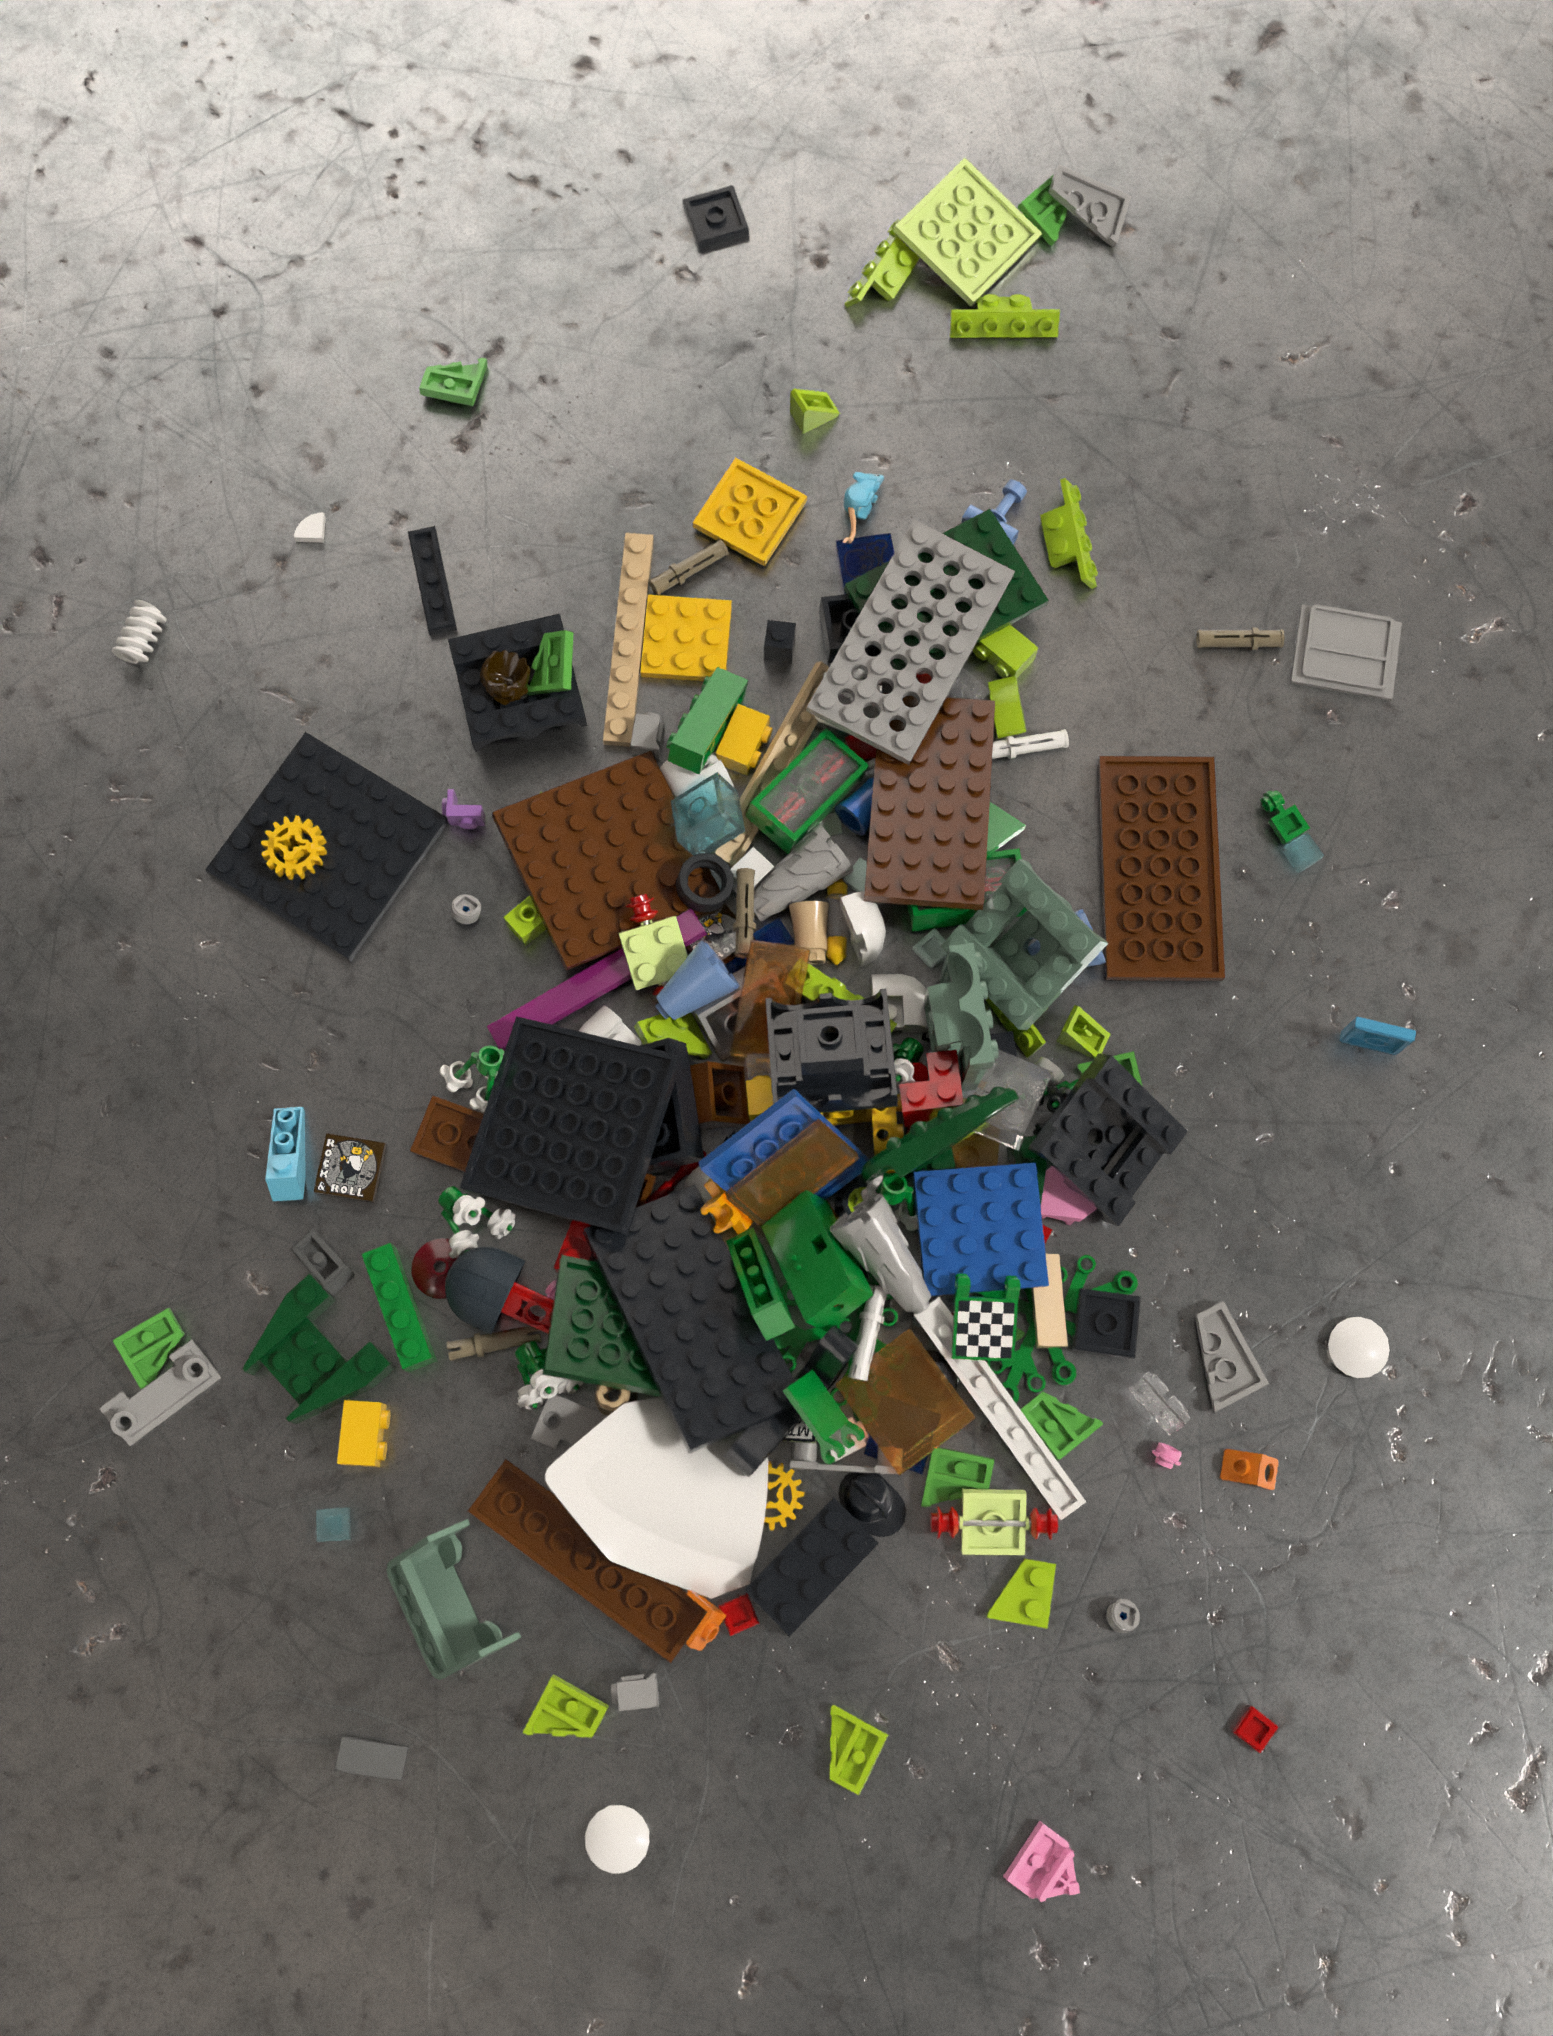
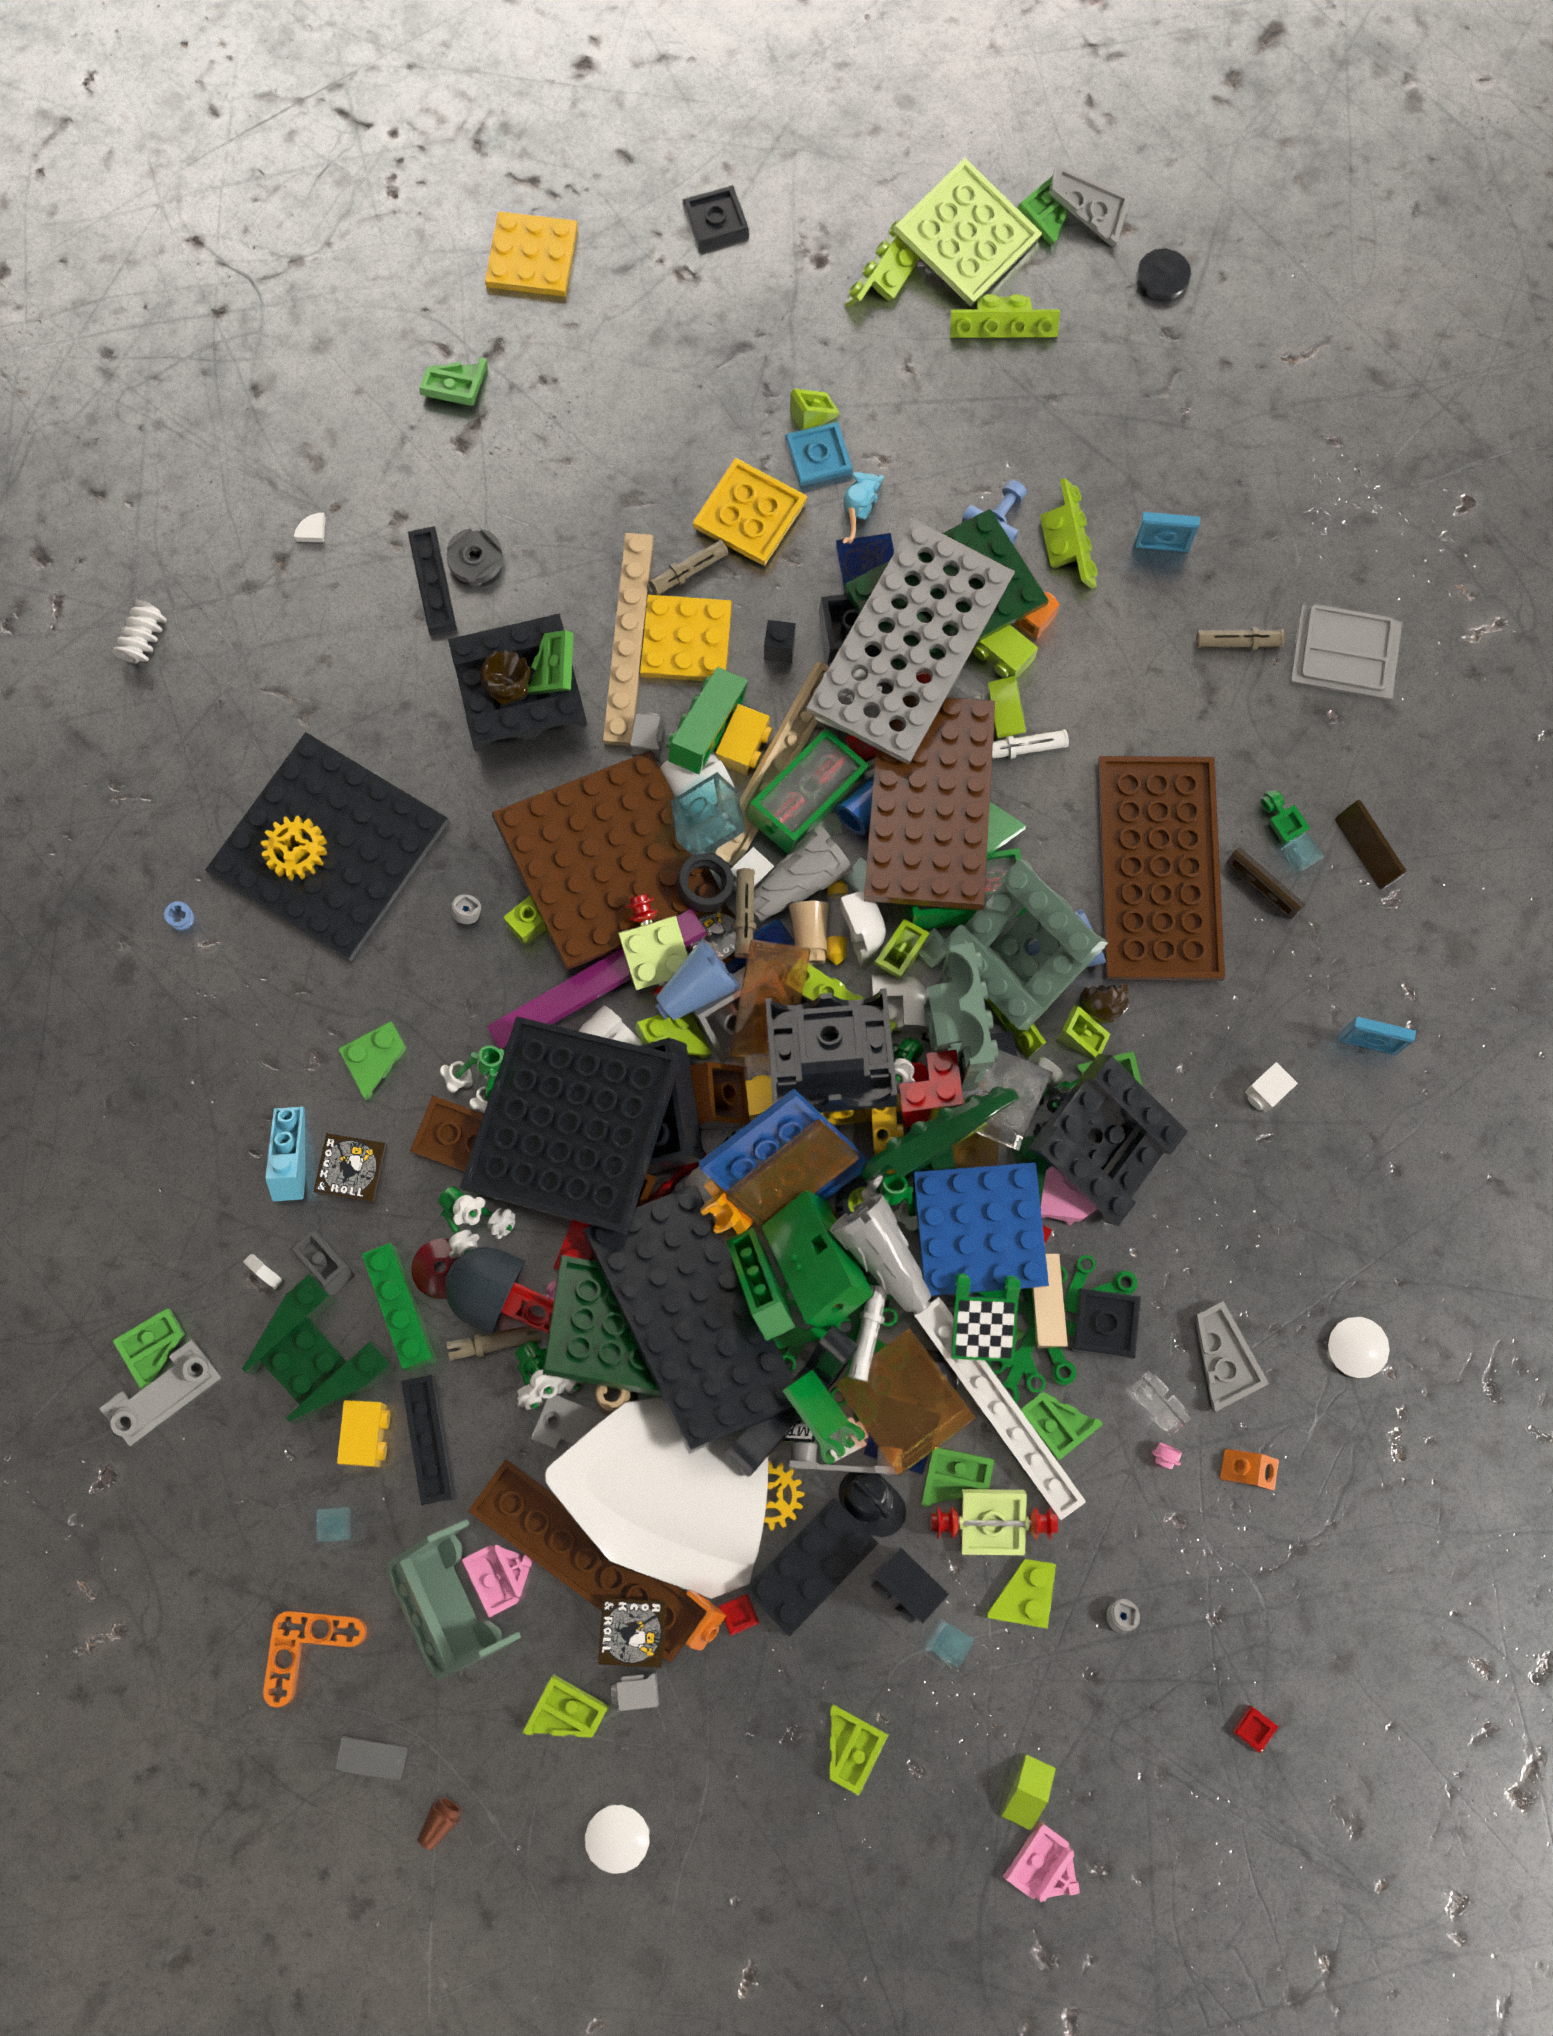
medium lavender bracket [442,789,485,829] -> none
none -> medium blue bush [164,901,194,930]
none -> white tile [243,1254,282,1289]
none -> orange beam [263,1611,367,1708]
none -> bright green wing [339,1021,407,1100]
none -> black plate [401,1375,454,1506]
none -> copper cone [417,1797,461,1850]
none -> dark grey plate [446,529,504,586]
none -> bright pink slope [461,1545,533,1618]
none -> yellow plate [485,211,578,297]
none -> tile [598,1598,667,1668]
none -> dark azure tile [785,421,853,487]
none -> black brick [870,1548,949,1624]
none -> lime slope [875,919,929,979]
none -> clear light blue plate [931,1622,975,1668]
none -> lime slope [1001,1754,1056,1830]
none -> orange brick [1014,592,1060,640]
none -> dark brown hair [1079,983,1129,1023]
none -> dark azure tile [1133,512,1200,552]
none -> black tile [1136,248,1191,301]
none -> dark brown slope [1227,848,1305,919]
none -> white brick [1245,1062,1298,1113]
none -> dark brown slope [1335,800,1407,889]

